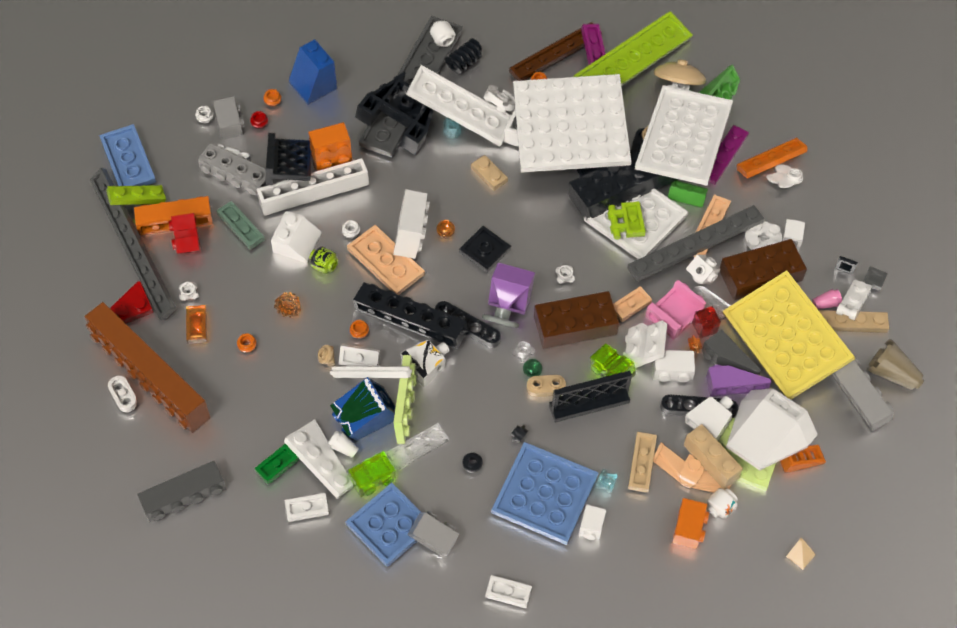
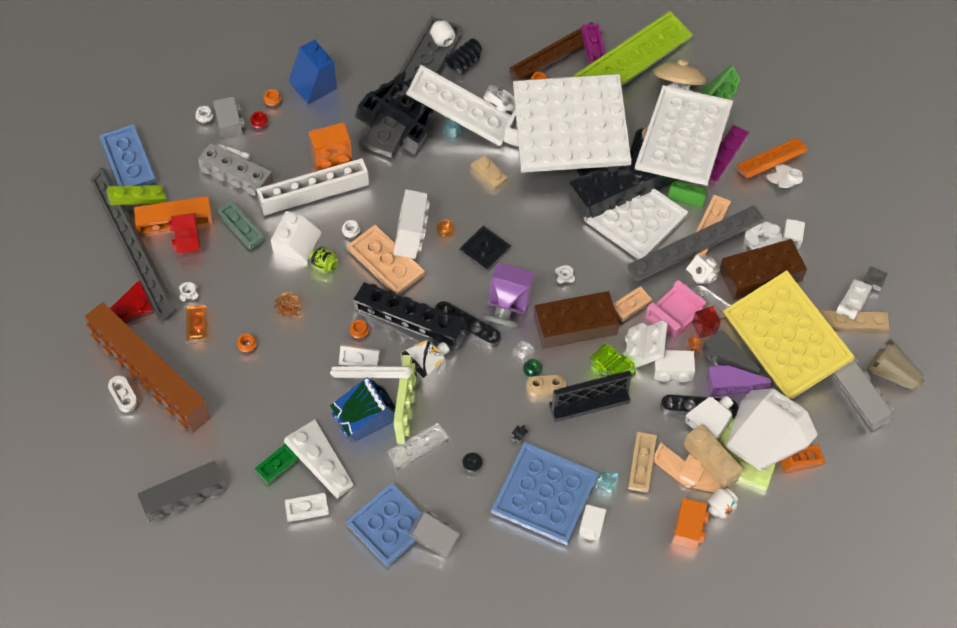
black fence [265,133,311,185] -> none
tan plate [318,345,335,366] -> none
white cone [328,430,359,458] -> none
clear neon green brick [348,451,396,497] -> none
white plate [485,575,532,608] -> none
lime plate [607,201,646,240] -> none
tan slope [786,538,816,570] -> none
bright pink cone [812,289,842,309] -> none
black slope [835,256,858,274] -> none

